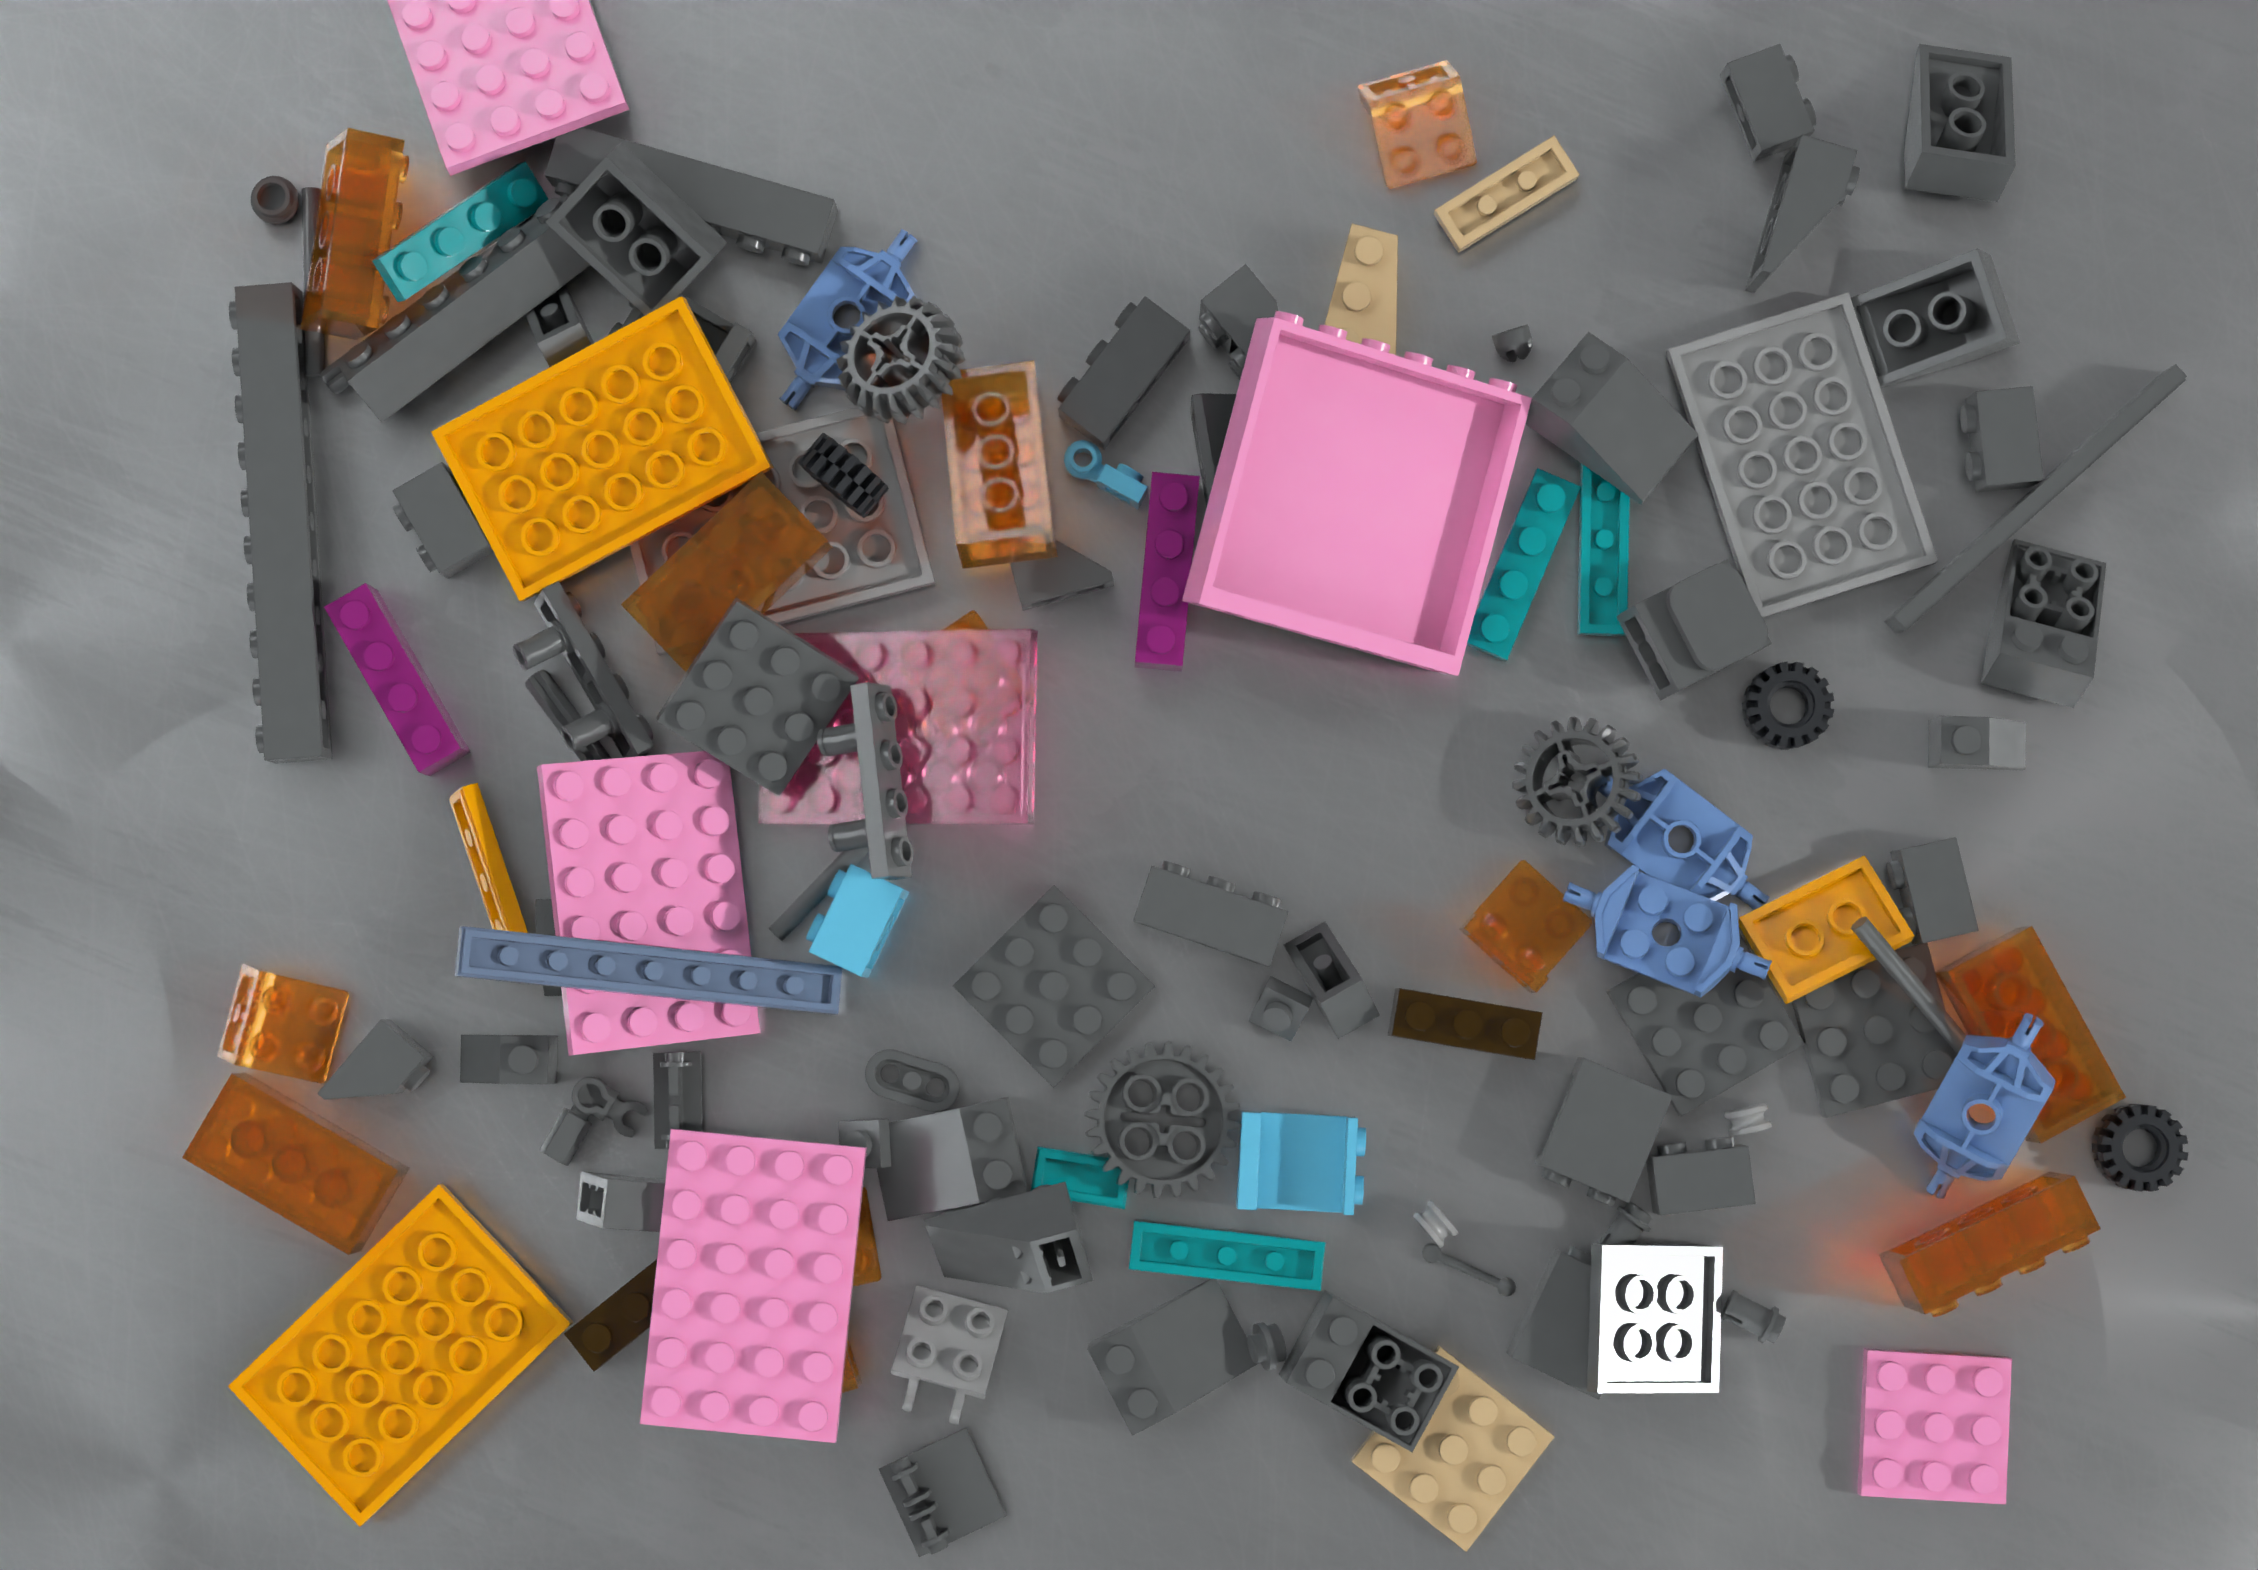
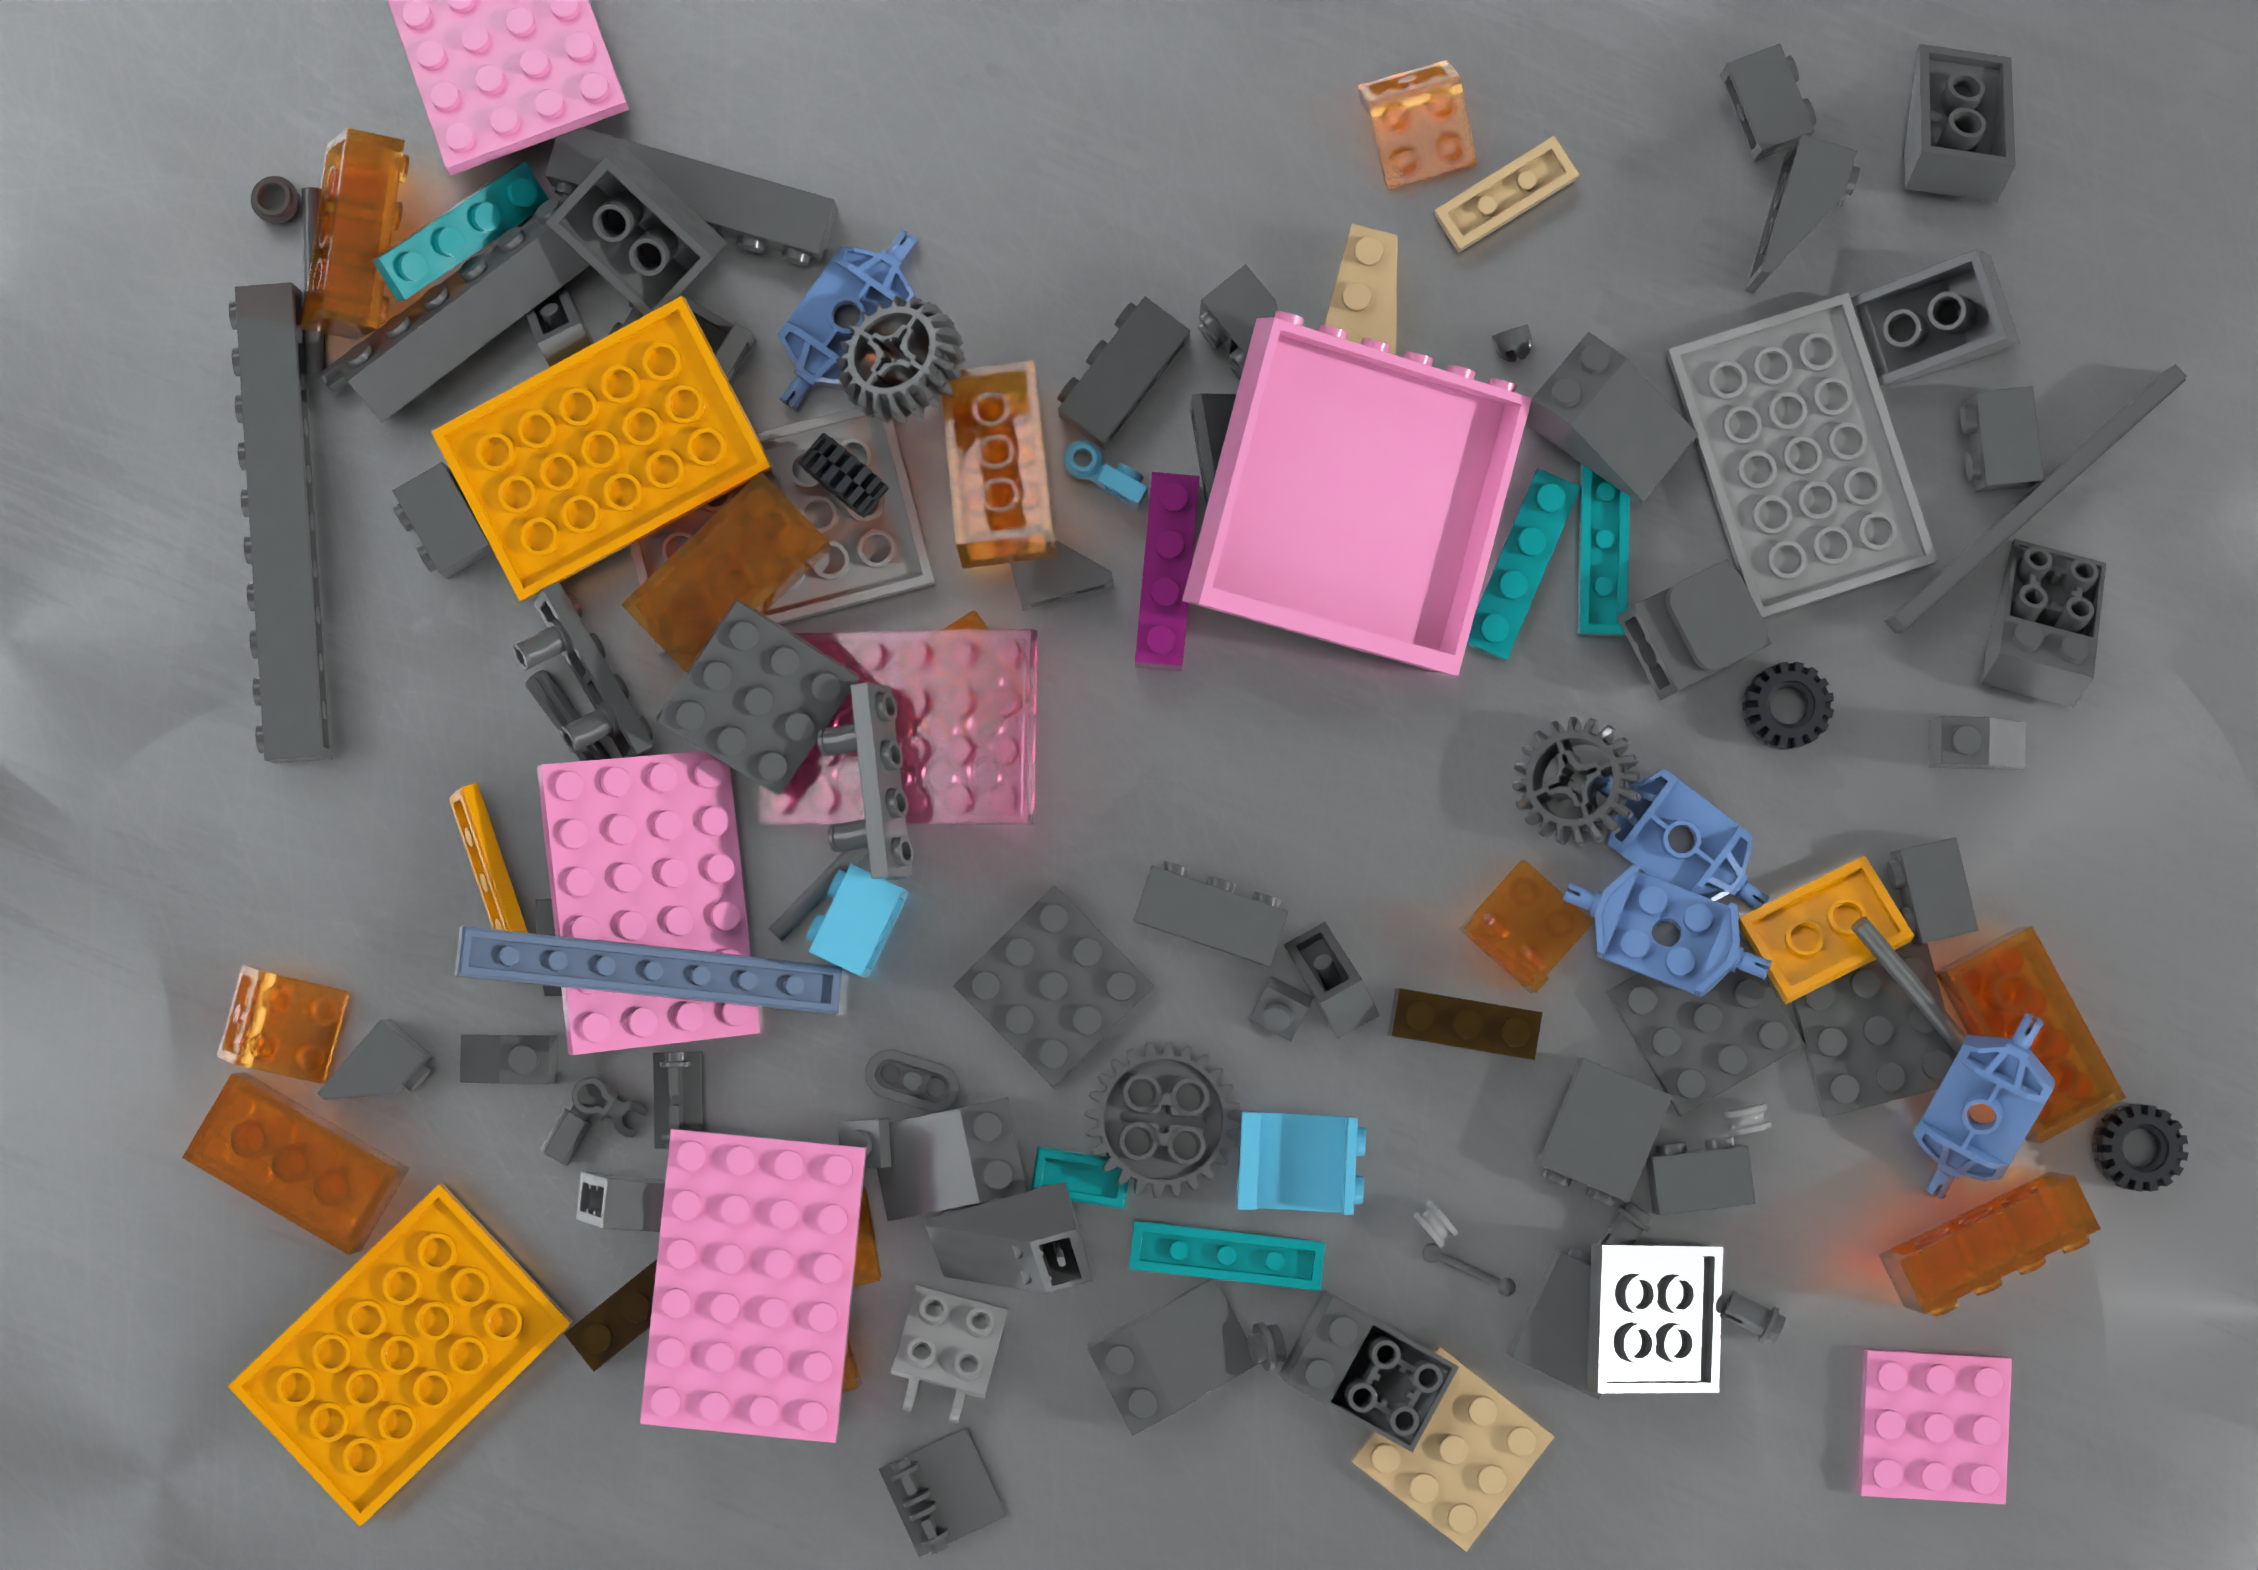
magenta brick [324,583,471,776] -> none

